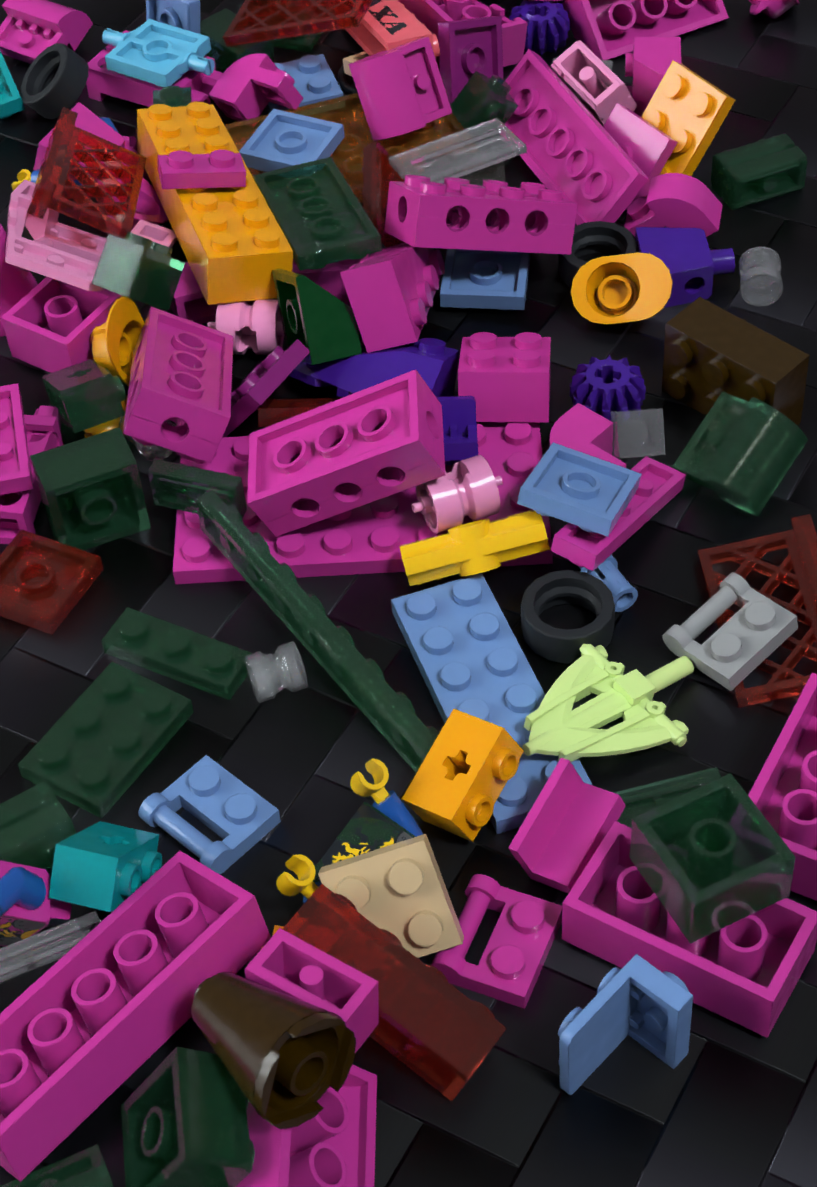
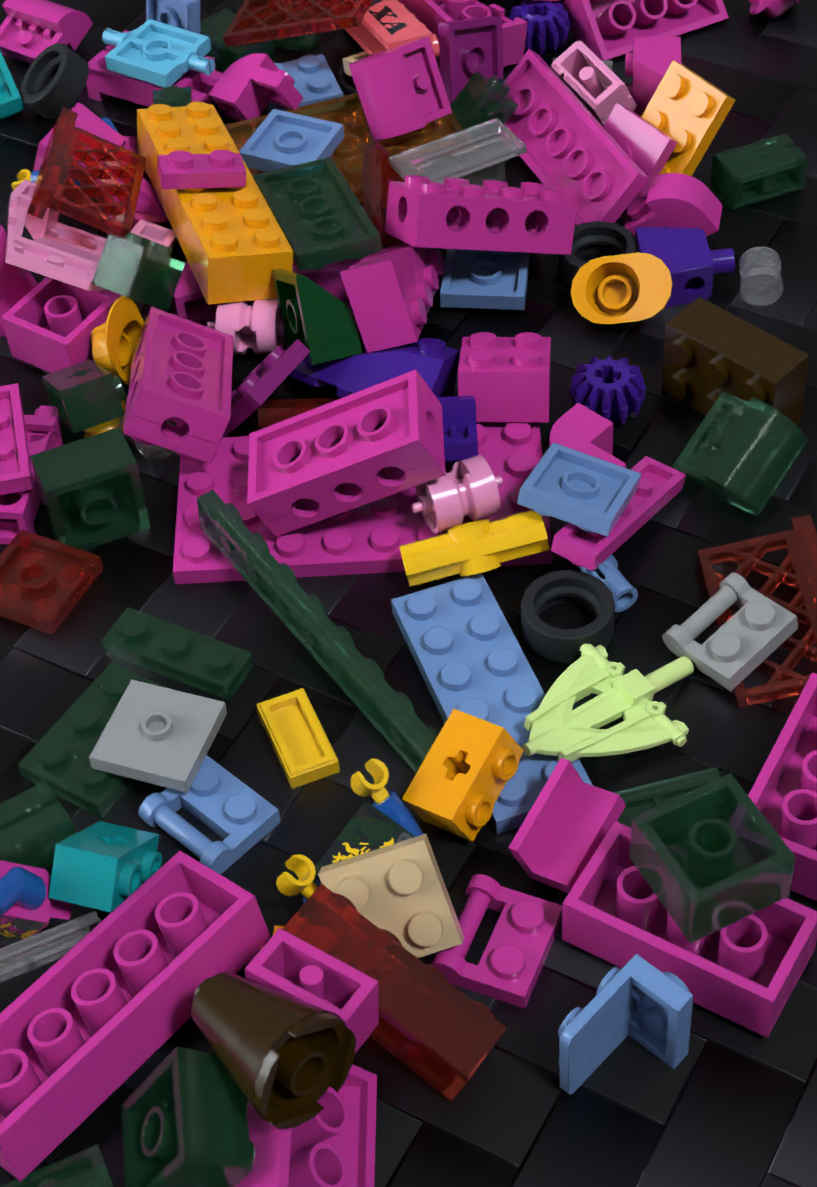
plate [148,459,247,523] -> none
clear wheel [245,641,308,703] -> none
clear brick [610,408,666,458] -> none
none -> light grey plate [89,679,227,793]
none -> yellow tile [256,688,340,789]

